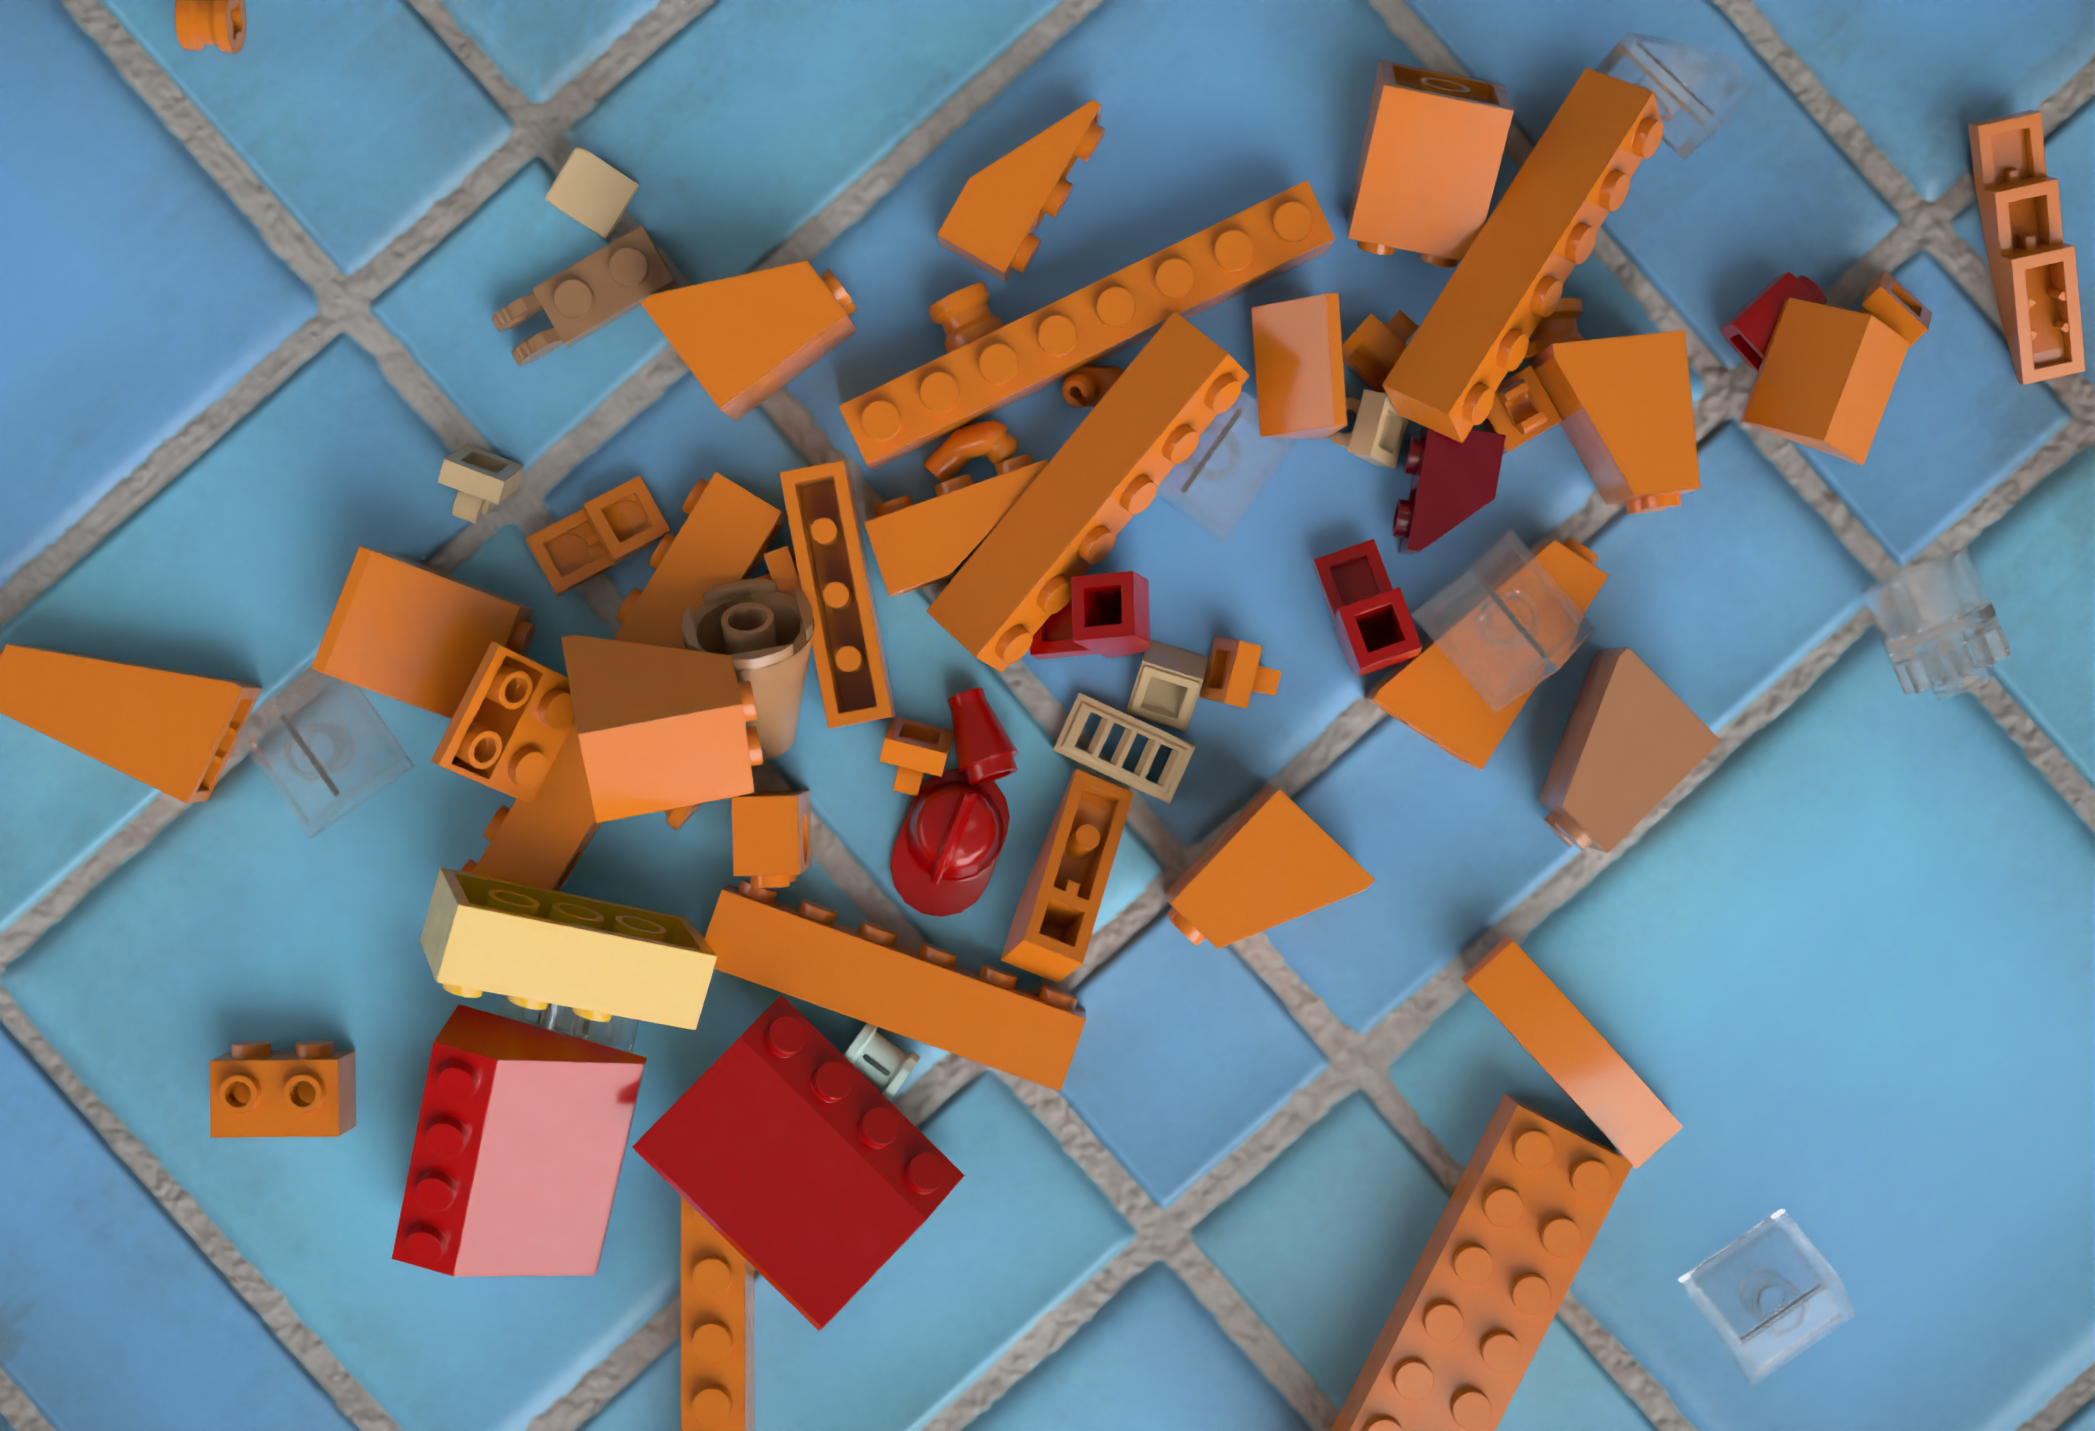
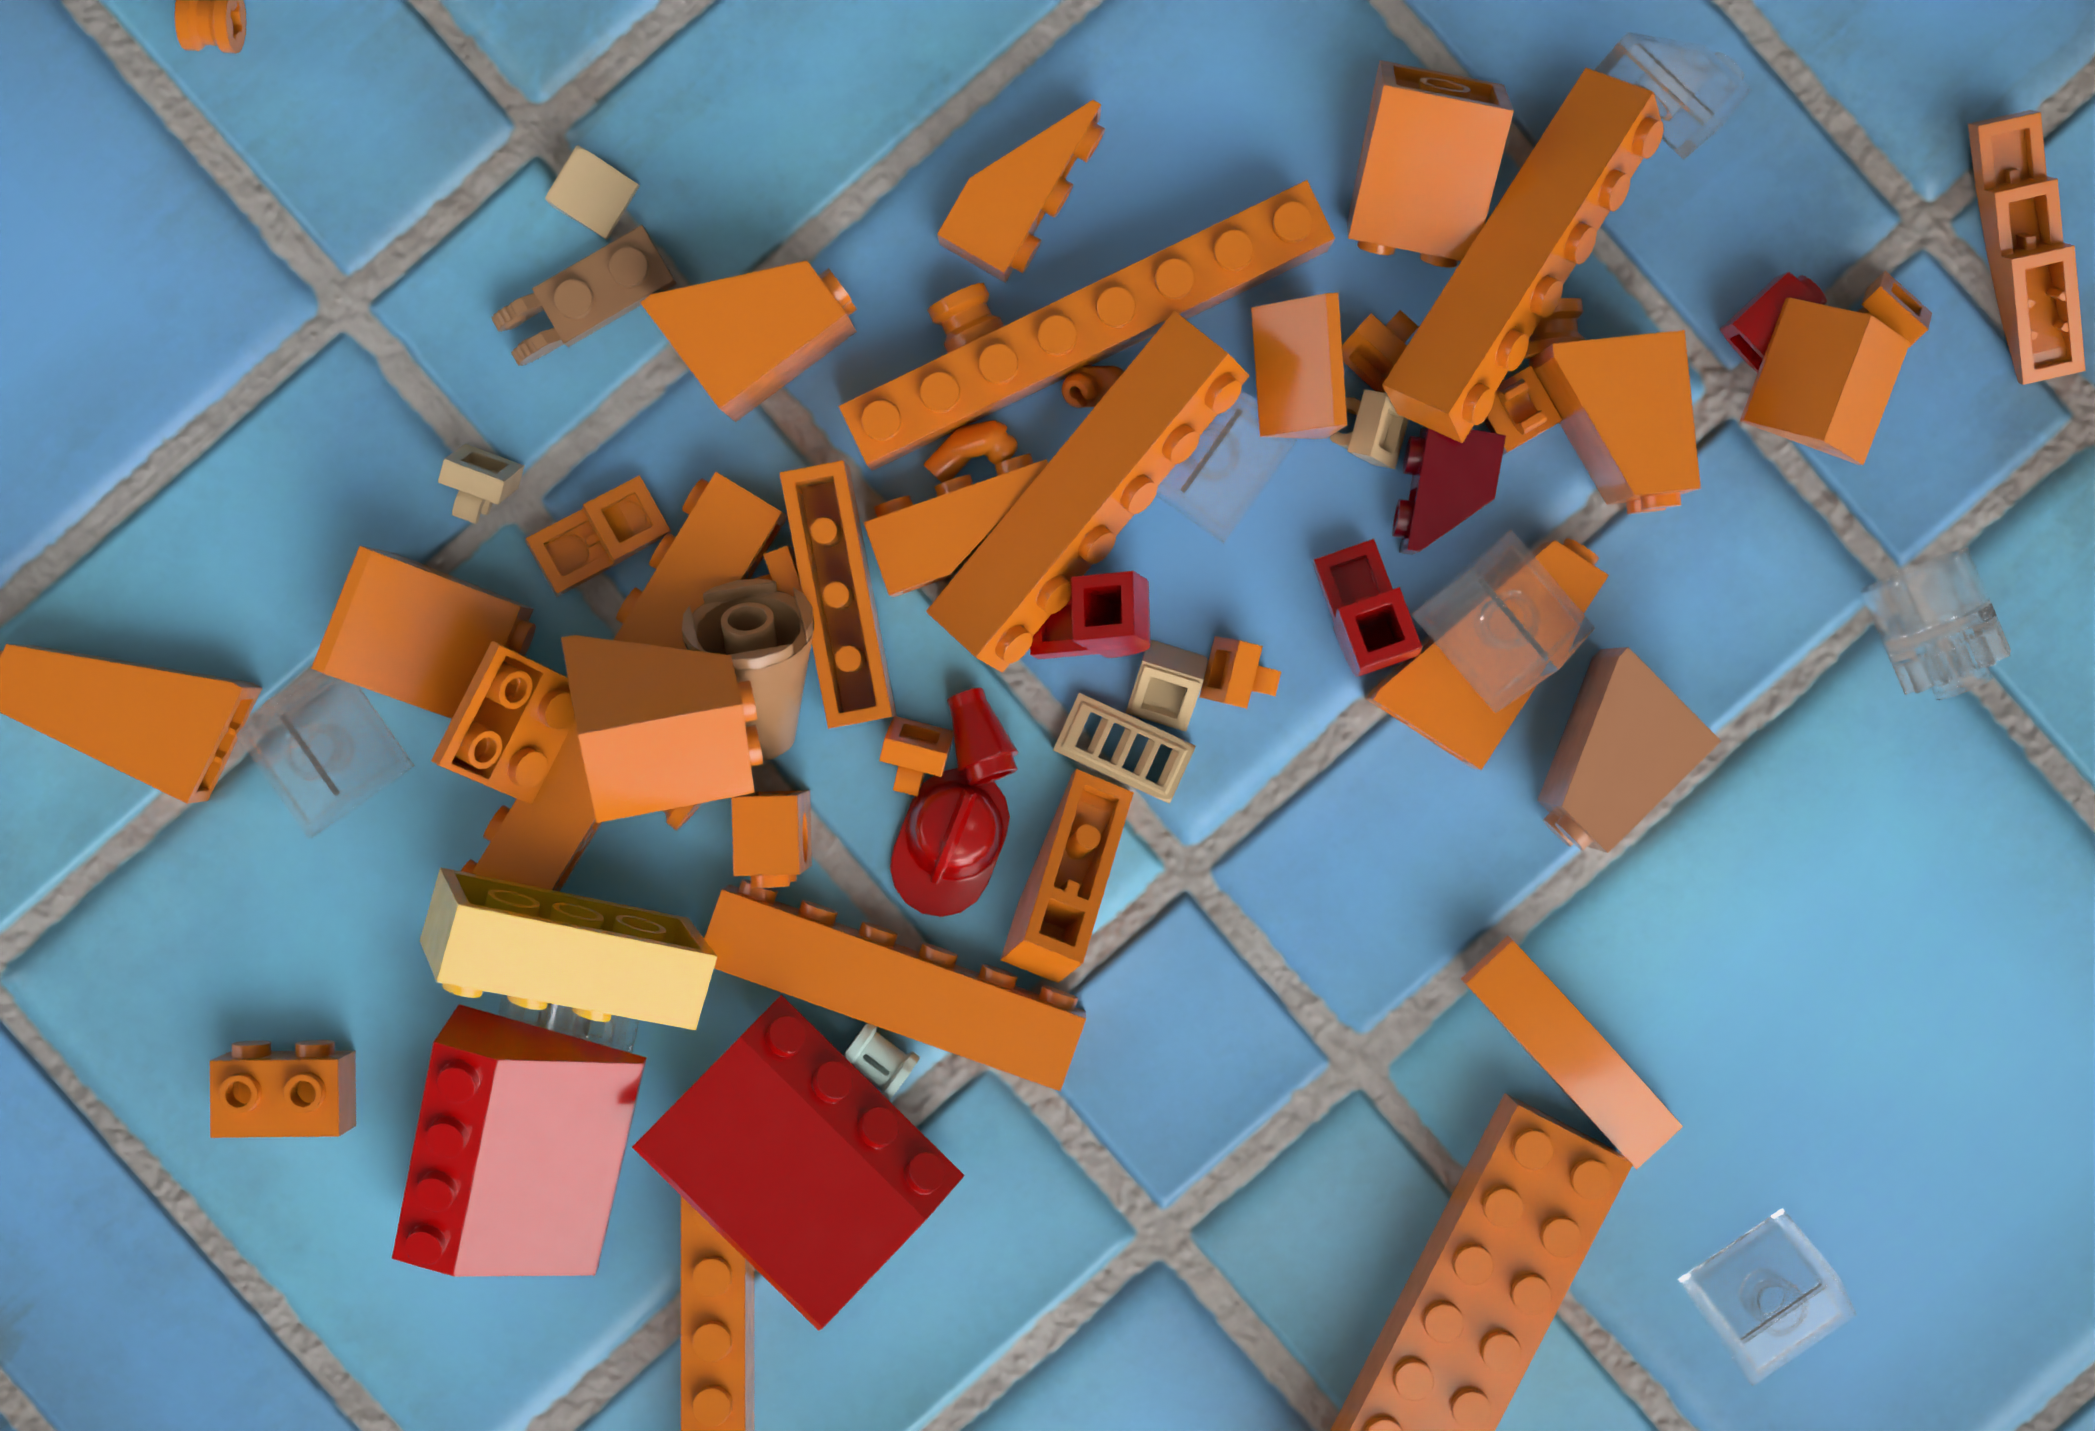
orange slope [1165,784,1375,949] -> none

